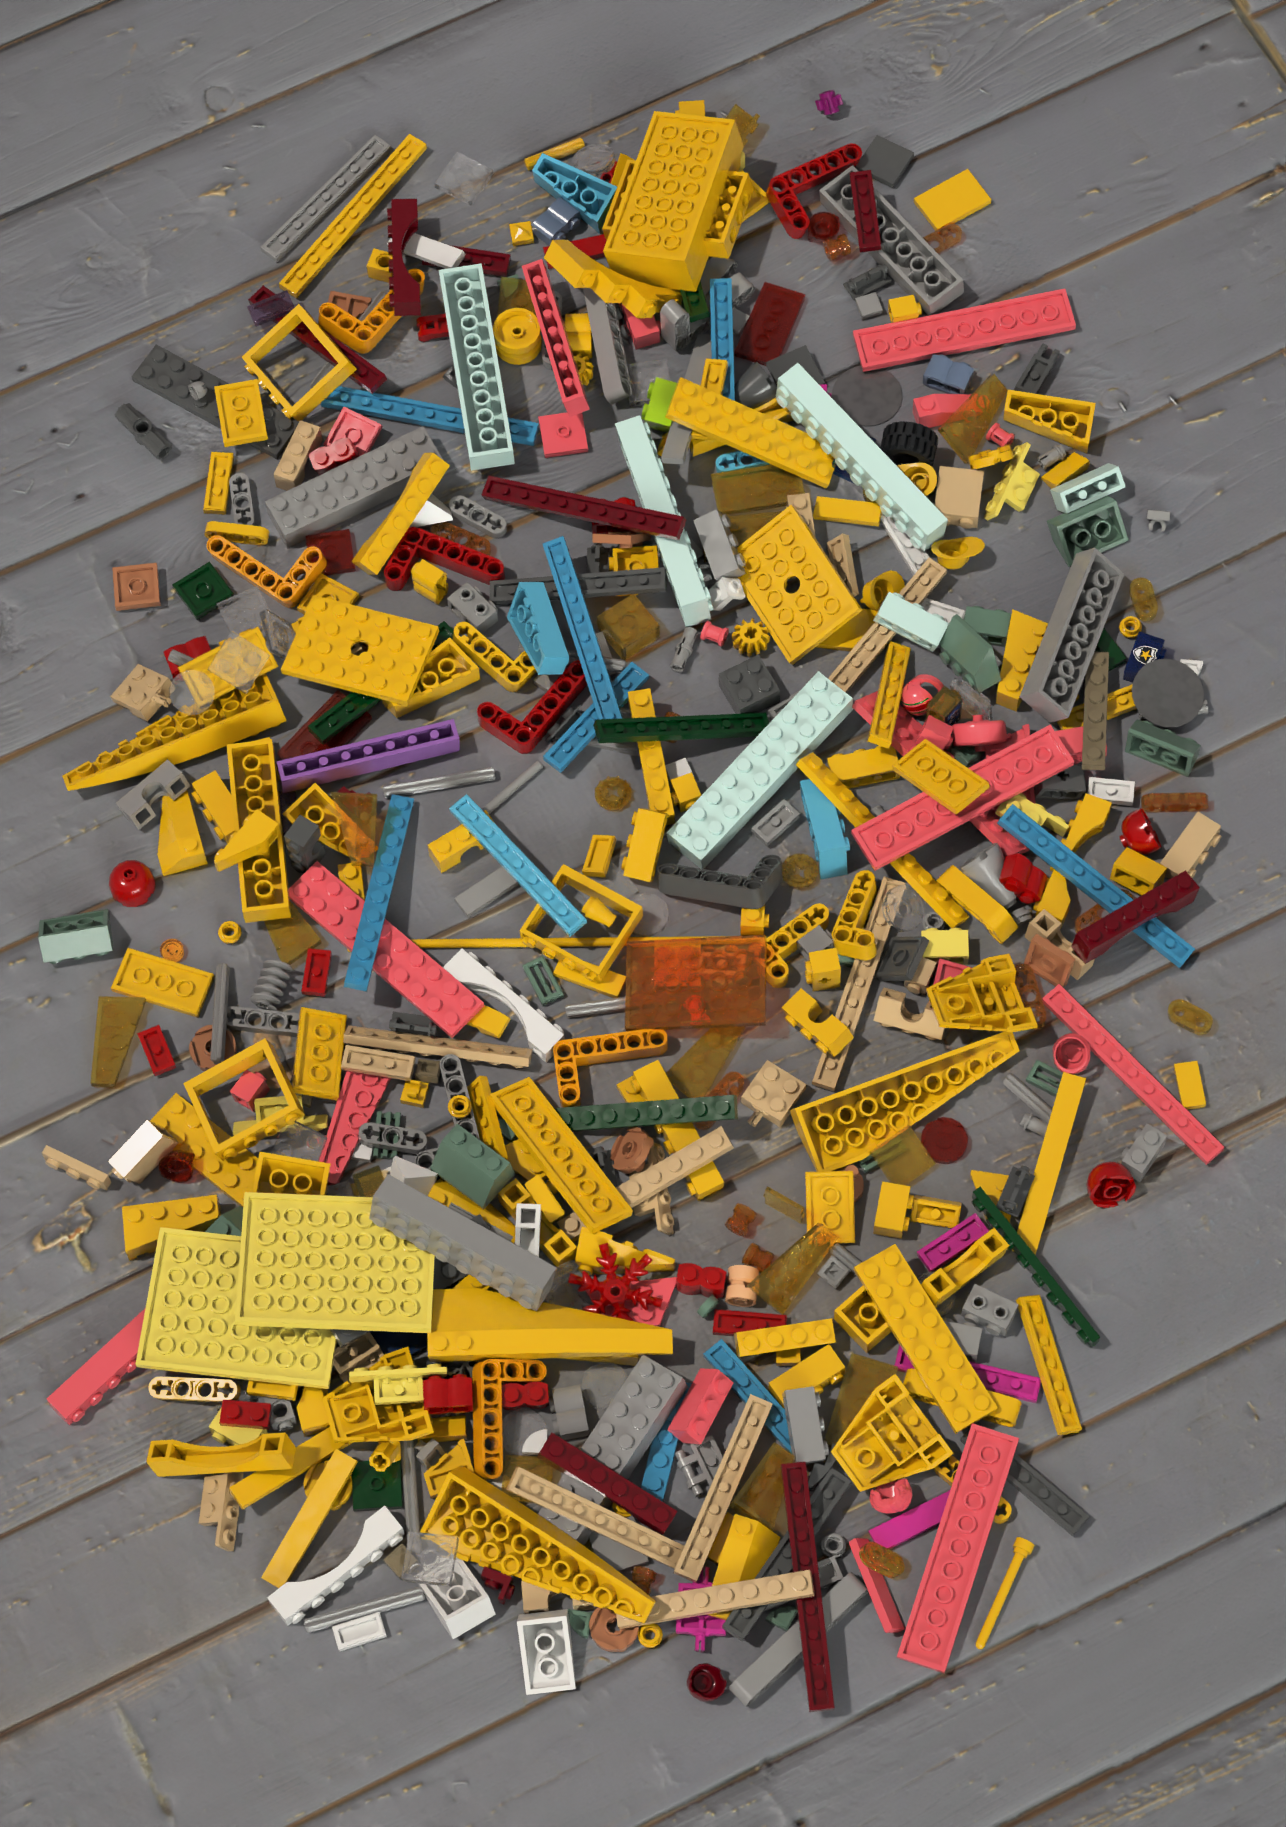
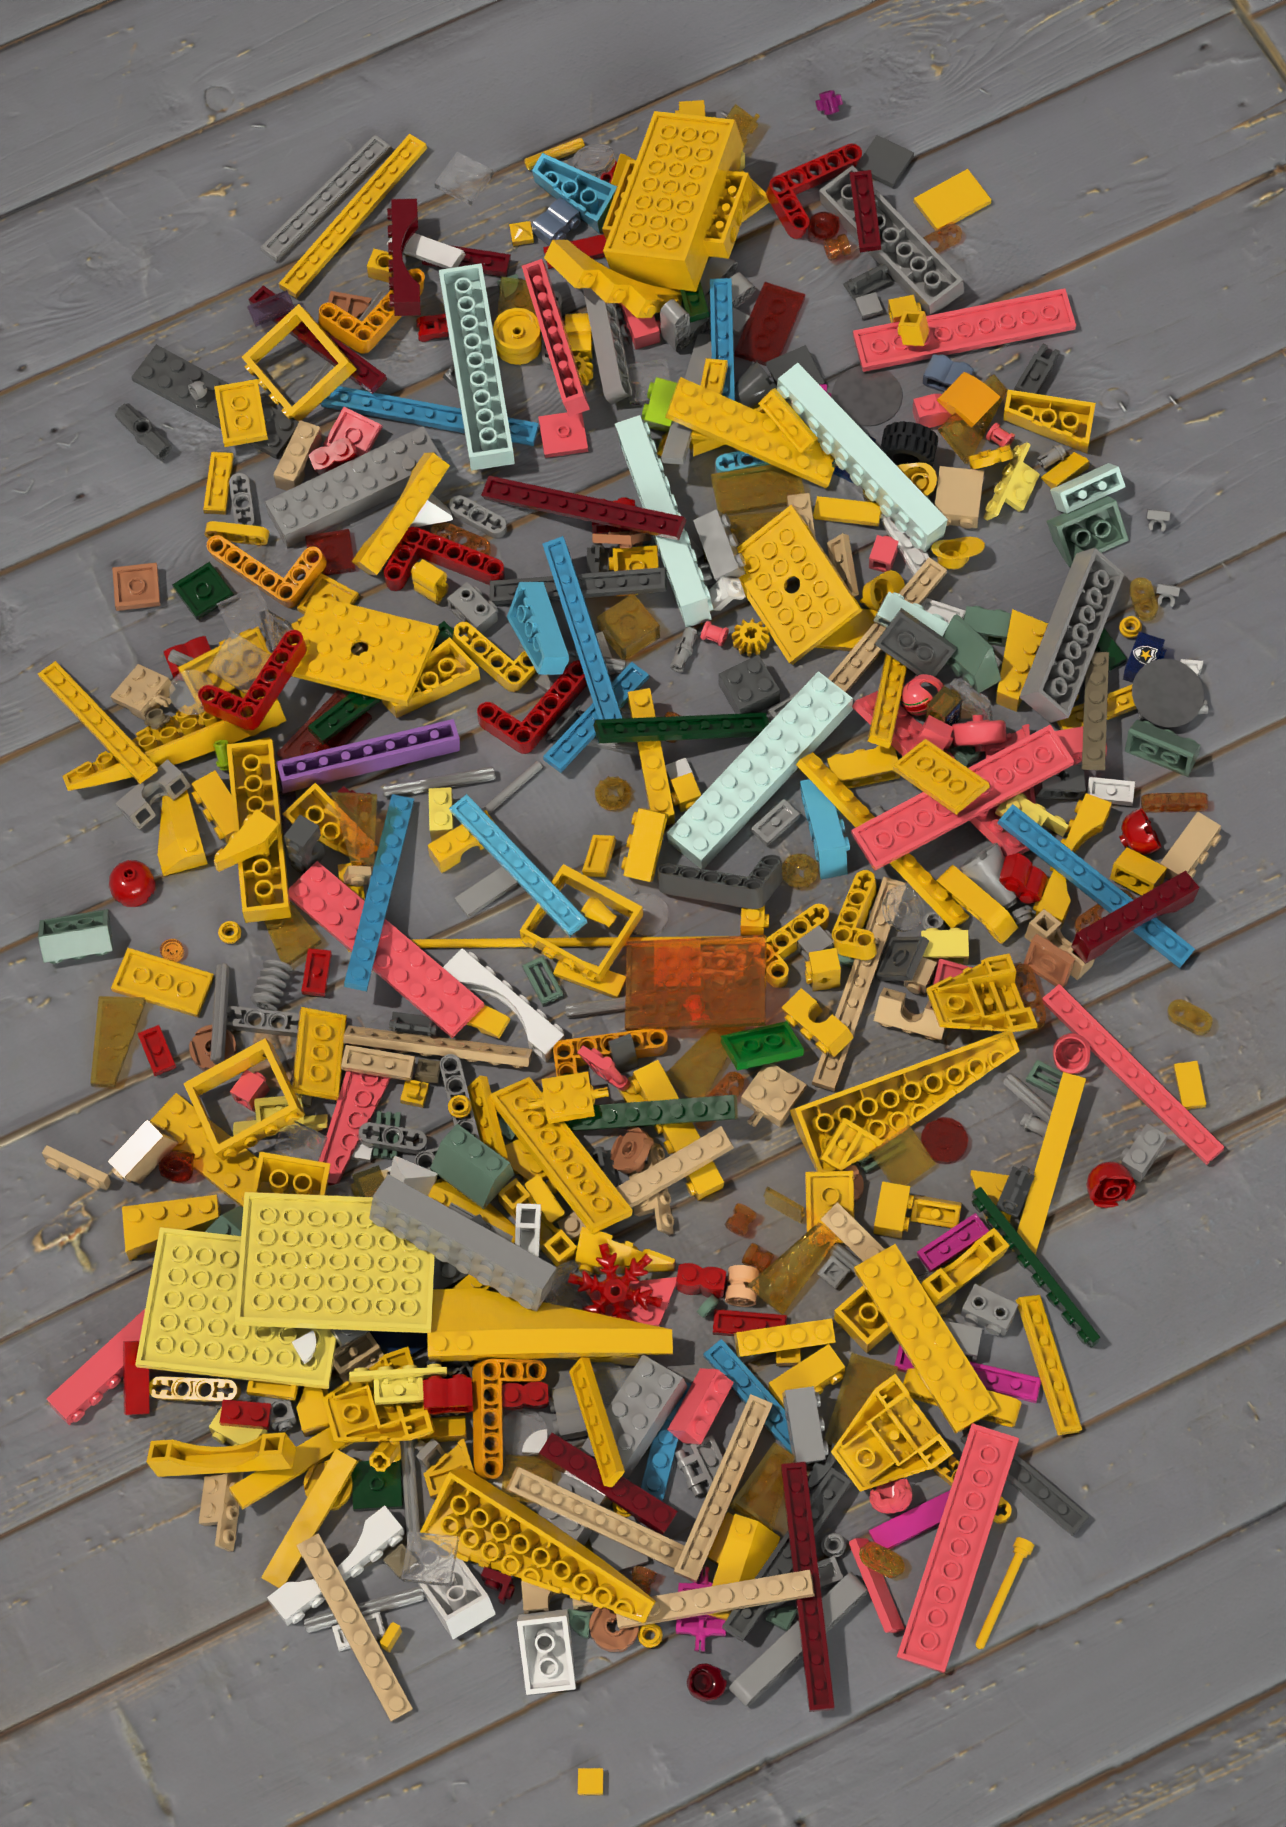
none -> yellow tile [38,661,158,784]
none -> red tile [123,1341,150,1415]
none -> dark tan plate [144,708,170,729]
none -> red beam [198,630,307,731]
none -> lime pin [213,740,229,770]
none -> white tile [292,1330,317,1364]
none -> tan plate [297,1533,413,1722]
none -> tan plate [343,866,371,887]
none -> yellow tile [380,1622,402,1653]
none -> light yellow brick [429,787,454,842]
none -> yellow plate [528,1071,609,1124]
none -> yellow plate [569,1356,625,1487]
none -> coral plate [577,1045,630,1091]
none -> yellow tile [578,1768,603,1795]
none -> dark grey slope [608,1034,638,1073]
none -> green plate [721,1021,804,1071]
none -> yellow tile [758,388,818,454]
none -> yellow wing [819,1118,883,1171]
none -> tan brick [820,1202,885,1262]
none -> coral brick [869,535,899,572]
none -> dark grey plate [874,608,957,677]
none -> yellow brick [898,311,929,346]
none -> light orange slope [936,372,1000,428]
none -> light grey tile [1156,583,1180,607]

